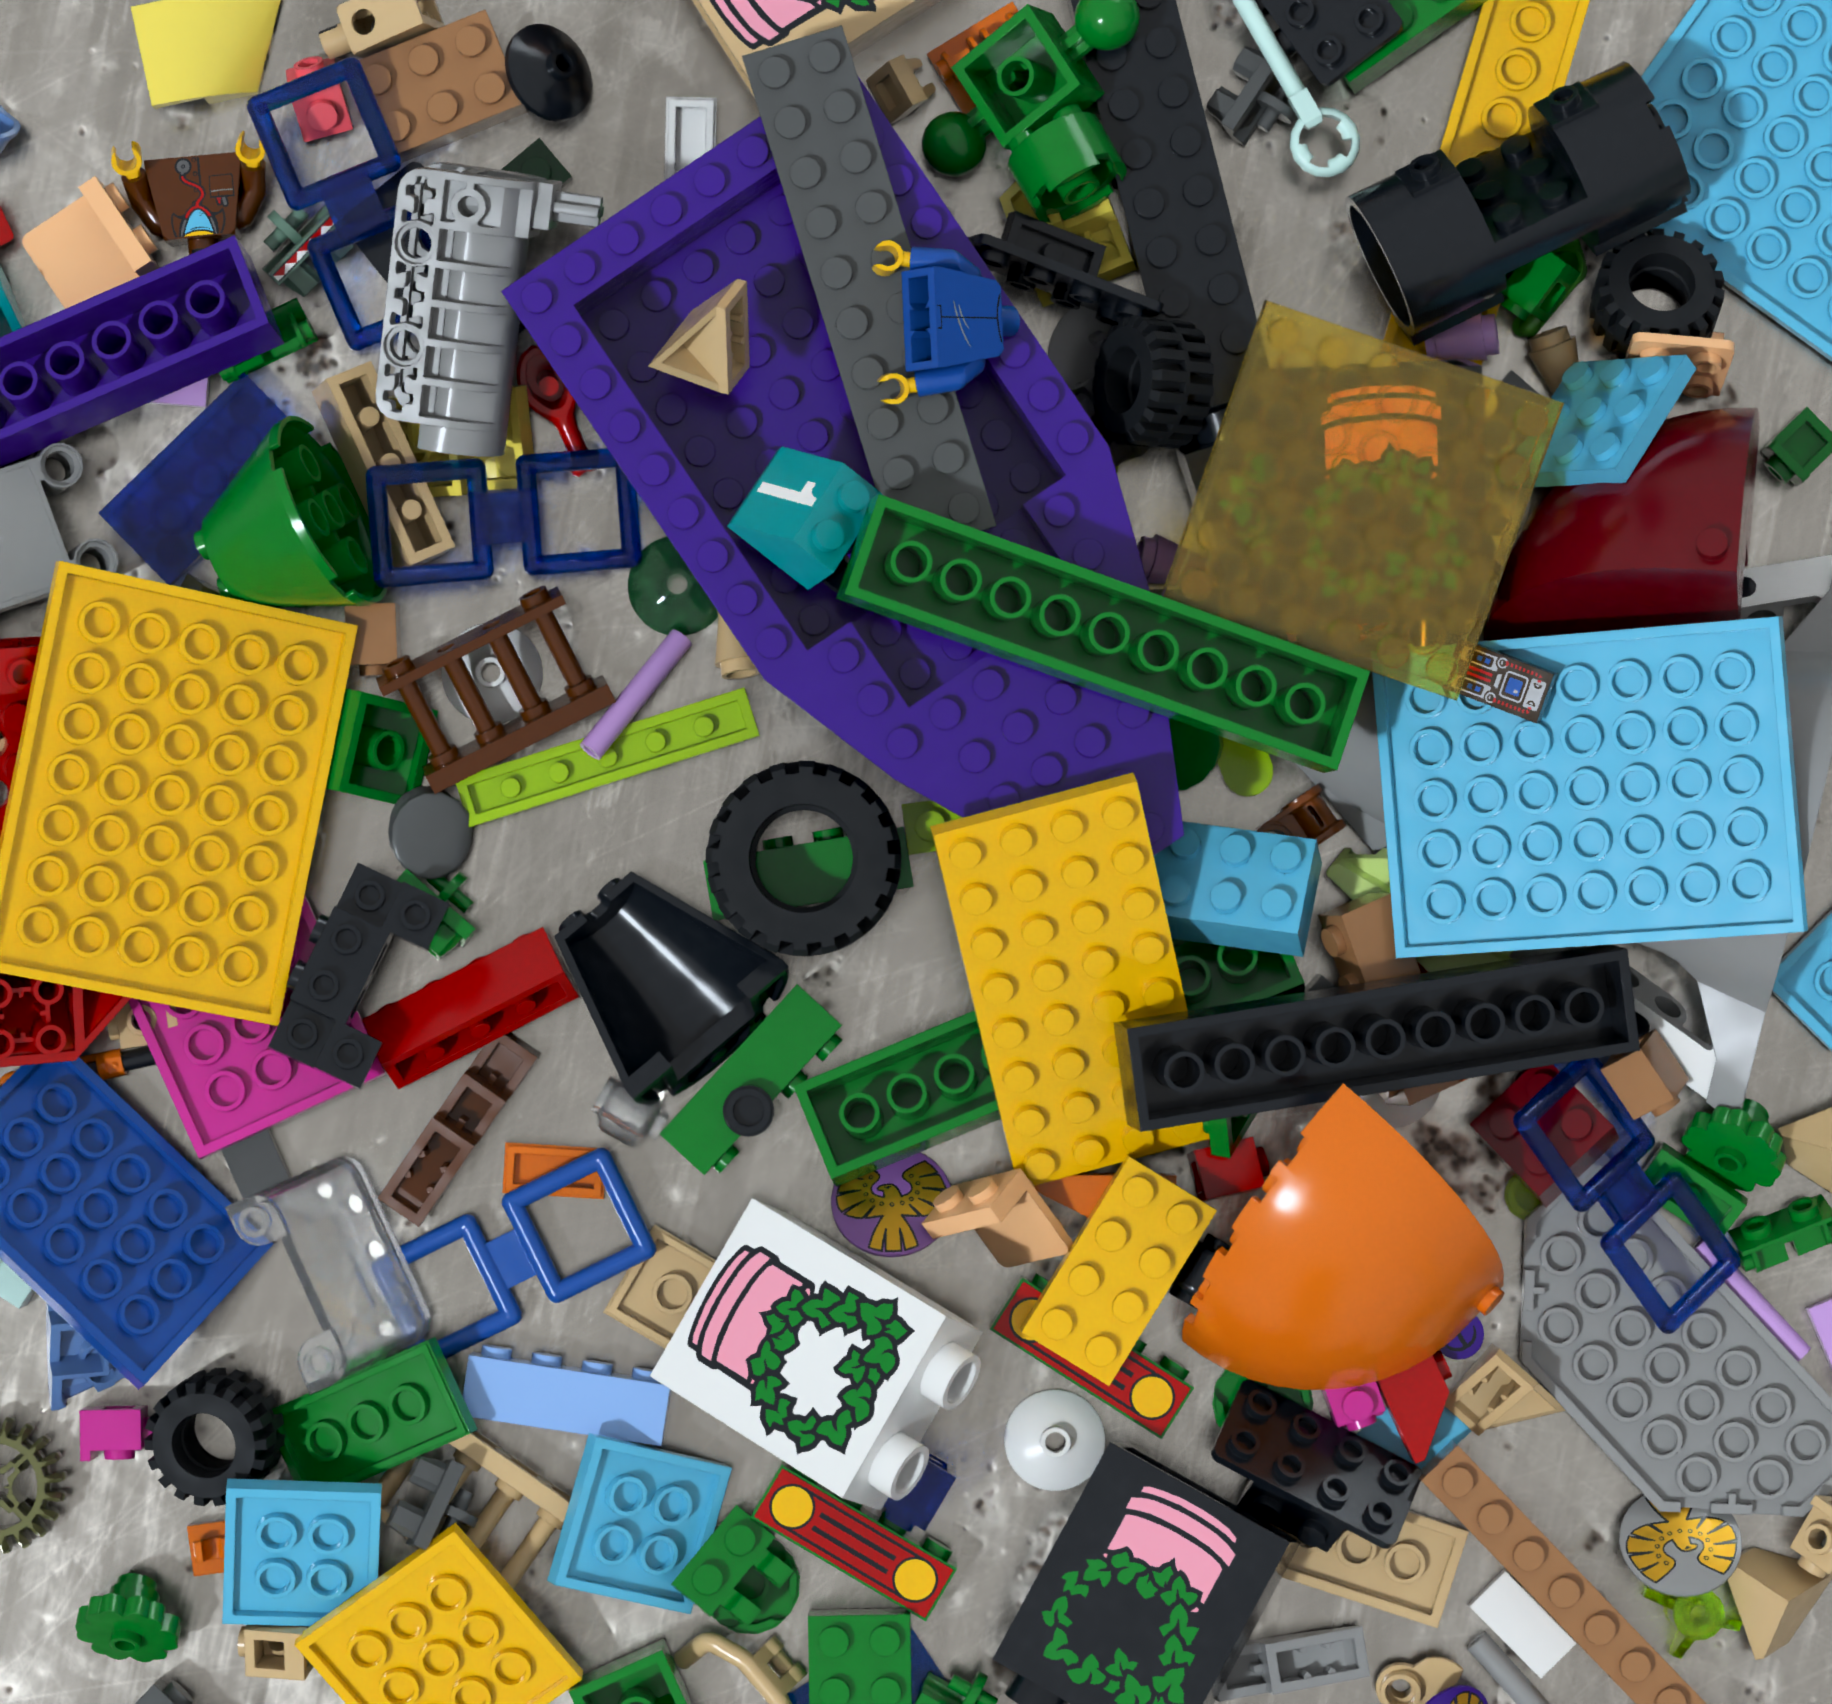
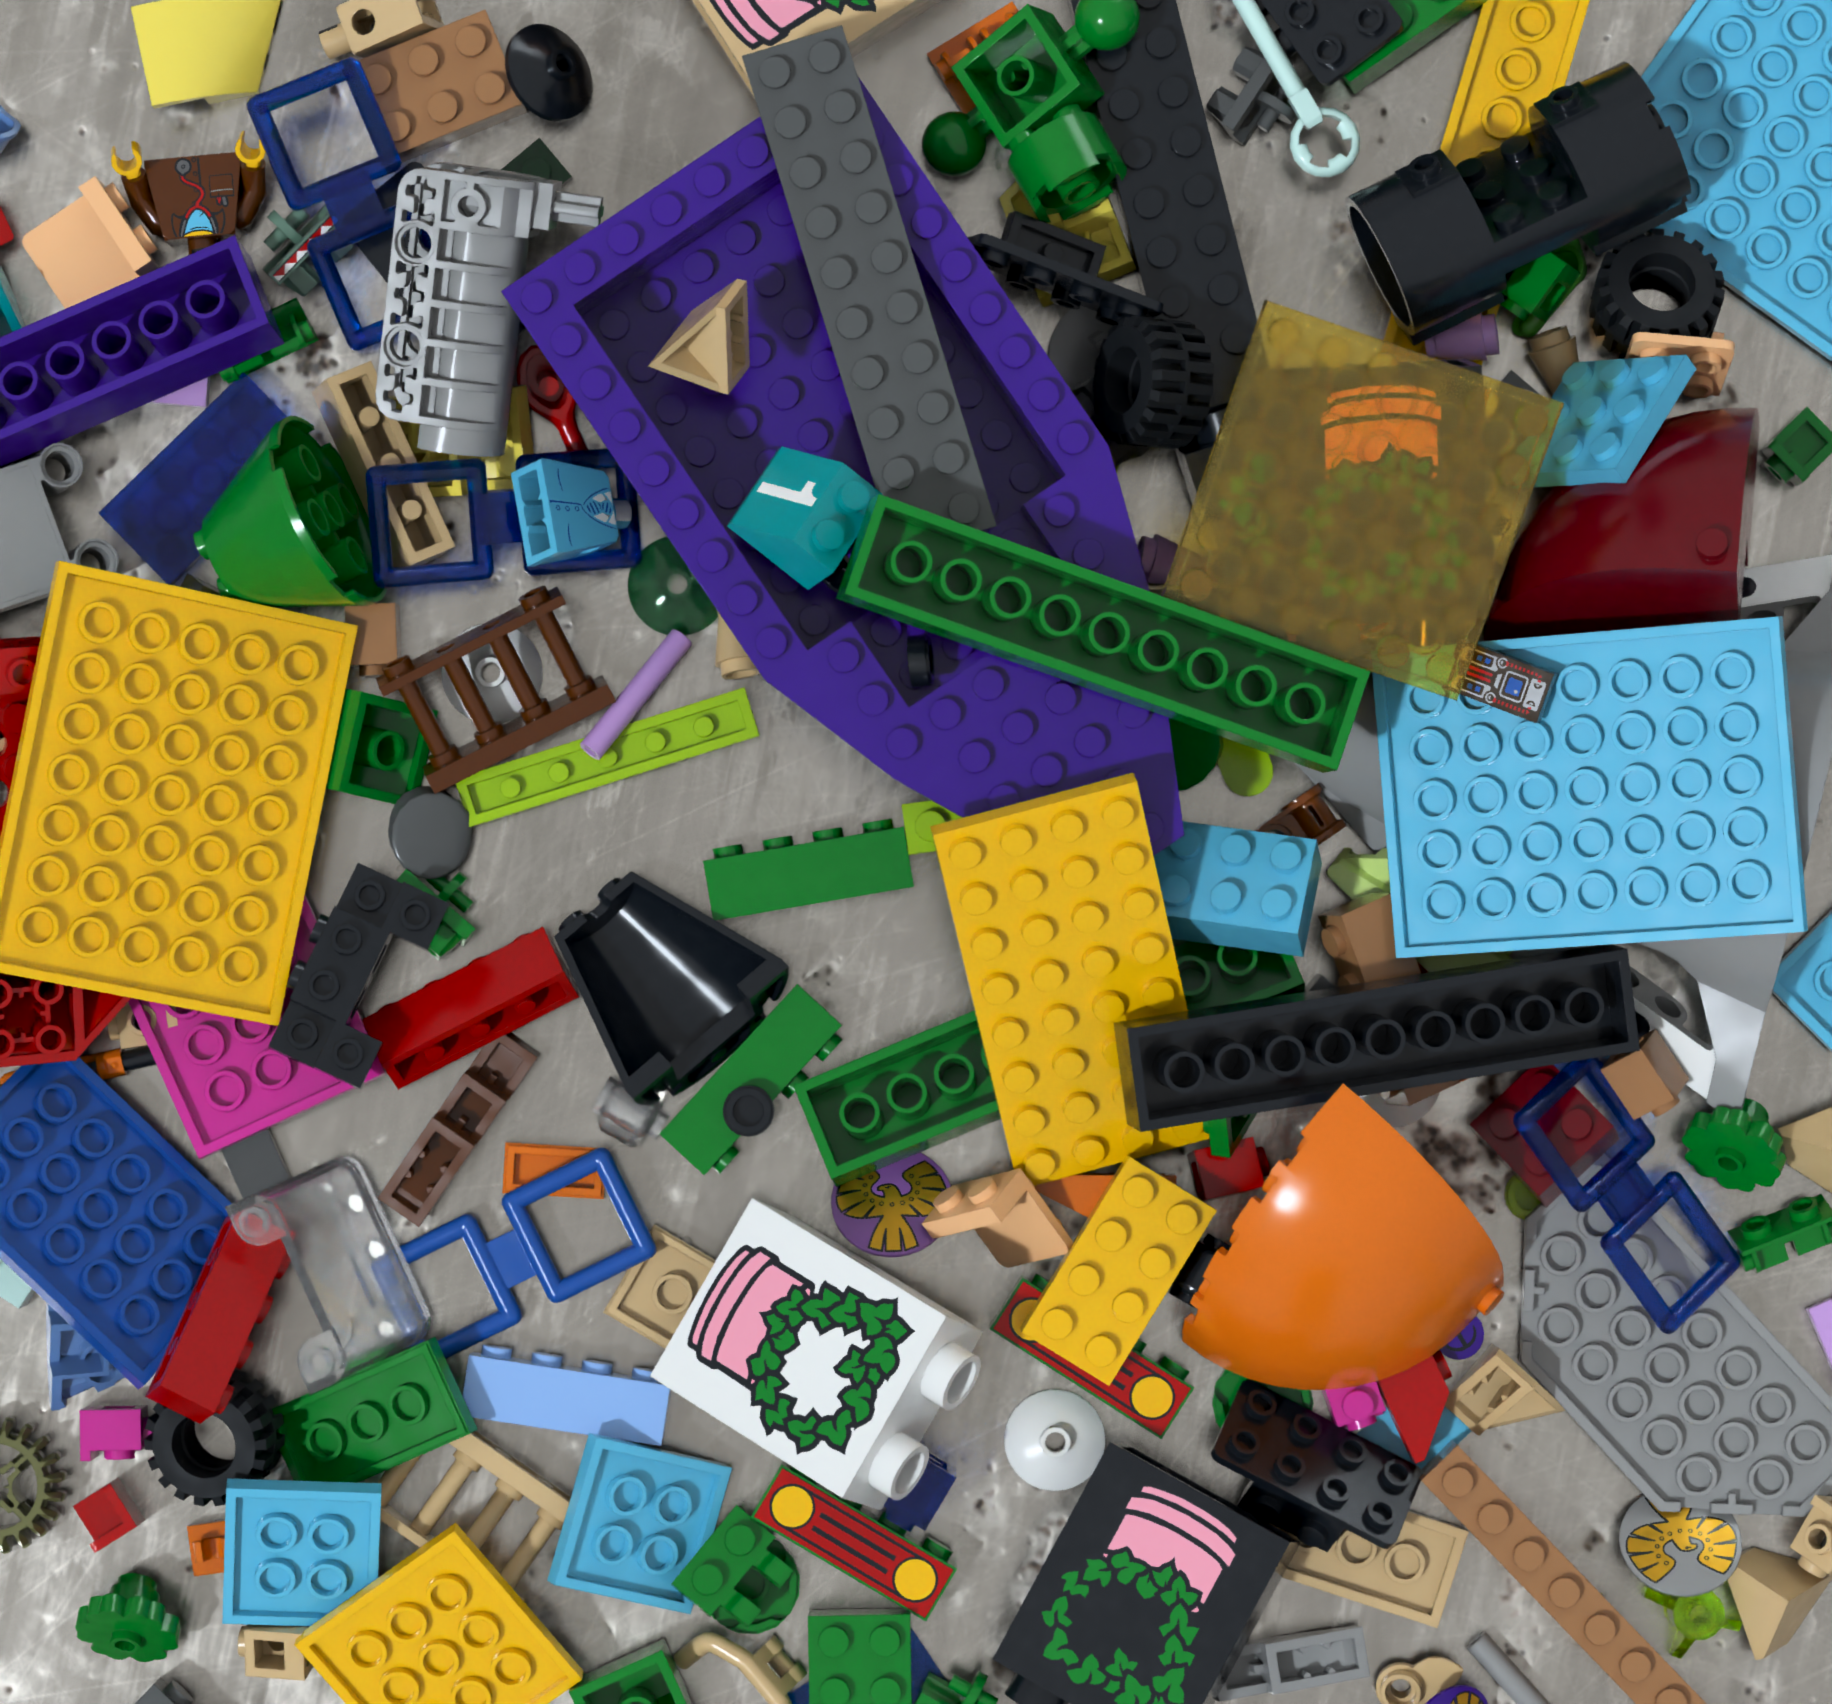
coral bracket [286,56,353,143] -> none
dark grey hips [386,1456,478,1550] -> none
white tile [664,97,717,181] -> none
black tyre [705,761,901,956] -> none
tan tile [866,54,936,124] -> none
blue torso [872,240,1020,404] -> none
white tile [1468,1569,1577,1679] -> none
green plate [1634,1142,1748,1244] -> none
lavender piece [1692,1236,1811,1361] -> none
none -> red panel [73,1477,145,1553]
none -> red brick [145,1207,294,1424]
none -> medium azure torso [511,458,632,567]
none -> black tile [907,634,935,687]

